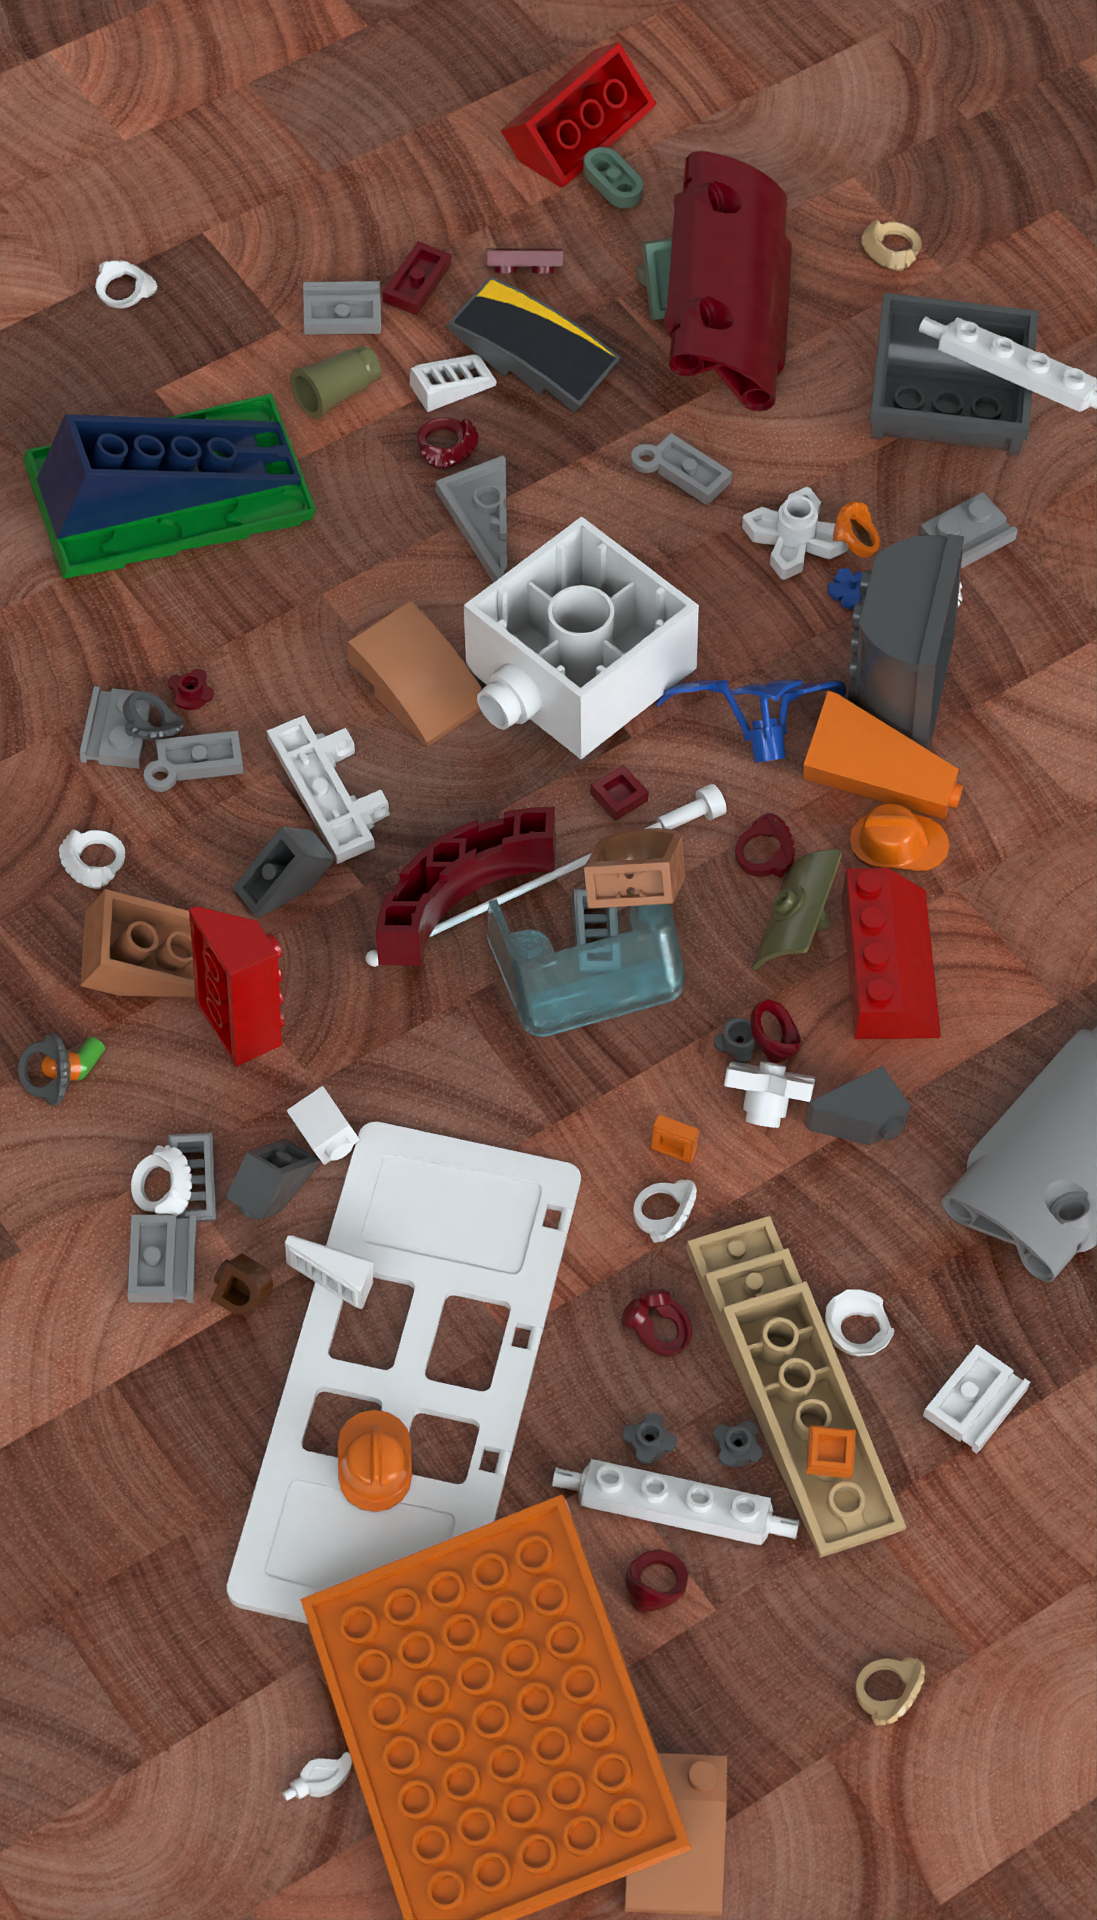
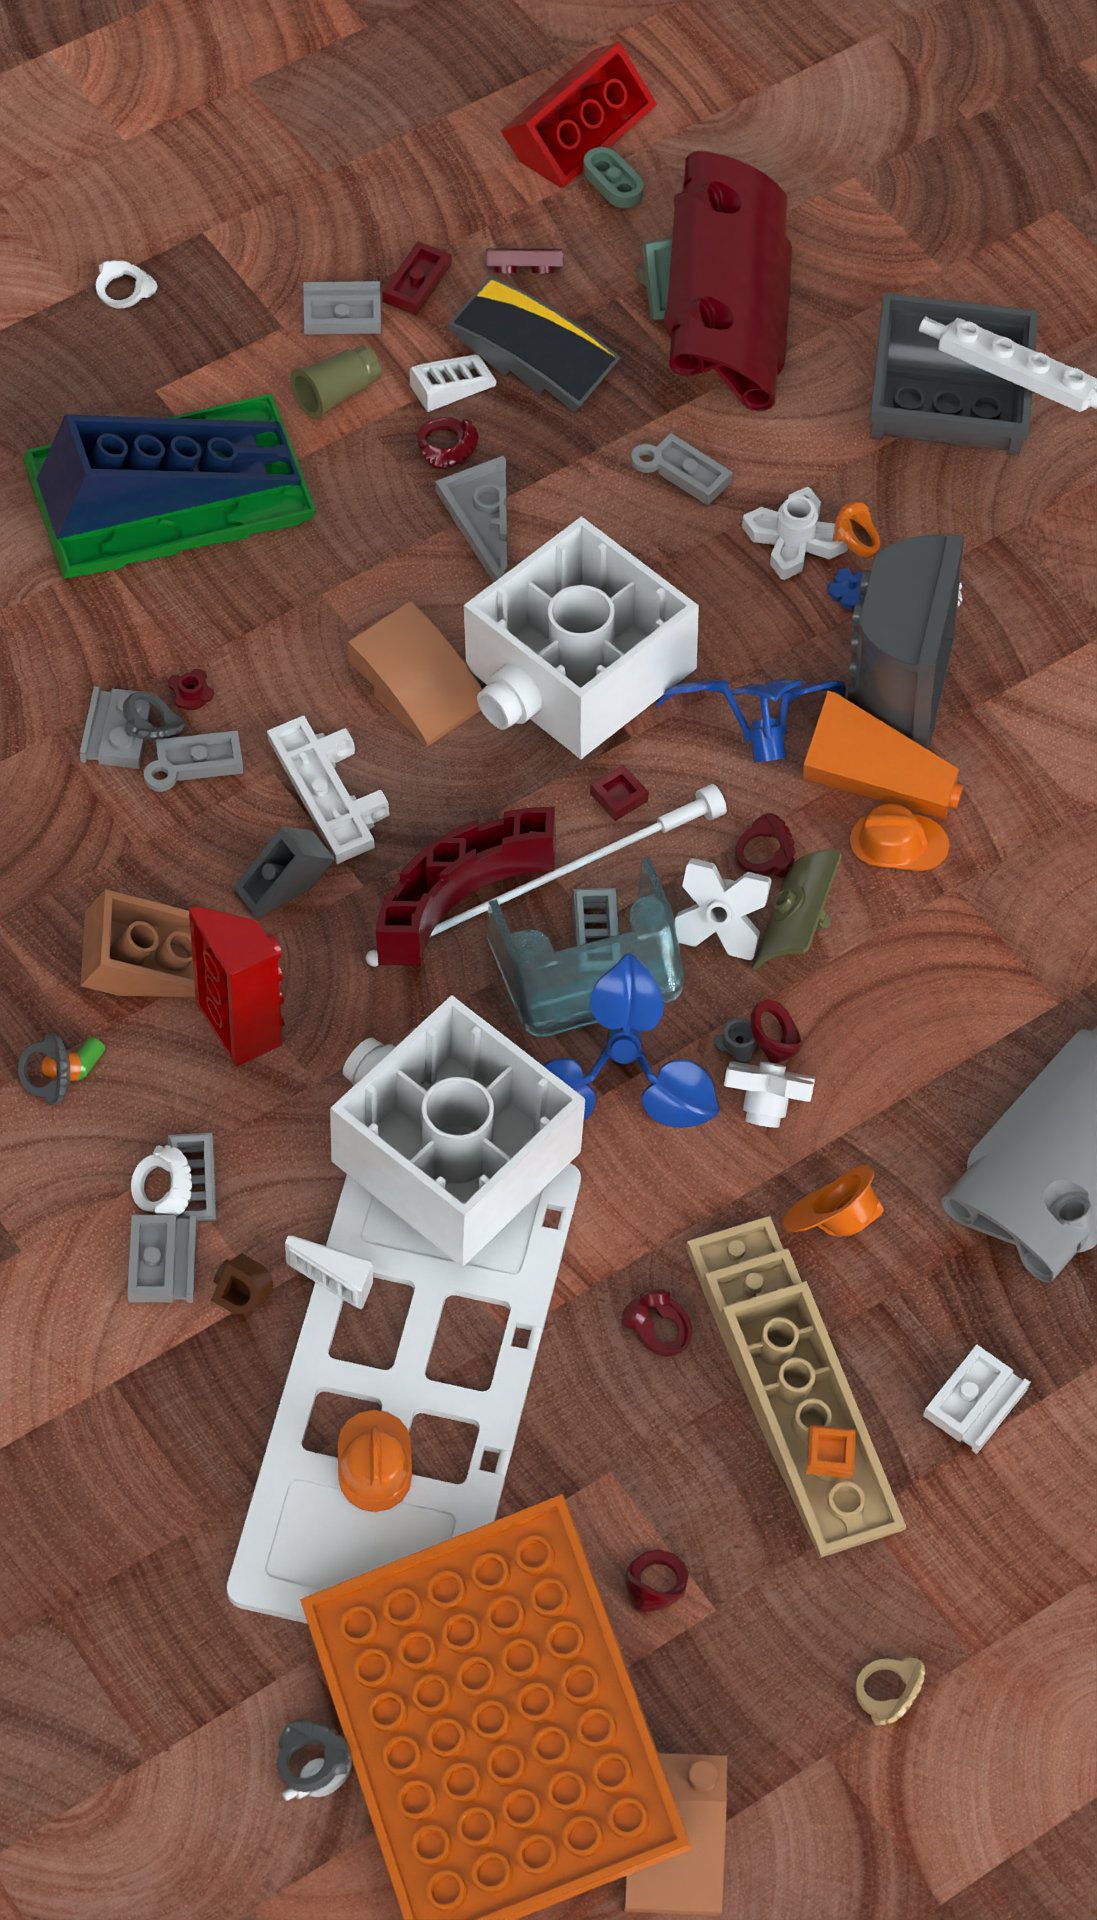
white piece [59,829,125,889] -> none
dark grey slope [226,1138,320,1220] -> none
white brick [286,1086,360,1165] -> none
white plate [552,1459,799,1545] -> none
nougat window [584,828,686,909] -> none
dark grey plate [622,1413,677,1464] -> none
white piece [633,1179,697,1243] -> none
orange tile [651,1114,699,1163] -> none
dark grey plate [713,1420,763,1467] -> none
dark grey slope [805,1066,910,1145] -> none
white piece [825,1289,894,1357] -> none
red slope [841,868,941,1039] -> none
tan piece [862,220,922,271] -> none
light grey plate [919,492,1018,569] -> none
none -> dark grey piece [277,1720,350,1792]
none -> white brick [330,995,585,1267]
none -> blue plant [543,952,719,1128]
none -> white plant [671,858,772,960]
none -> orange piece [782,1165,884,1237]

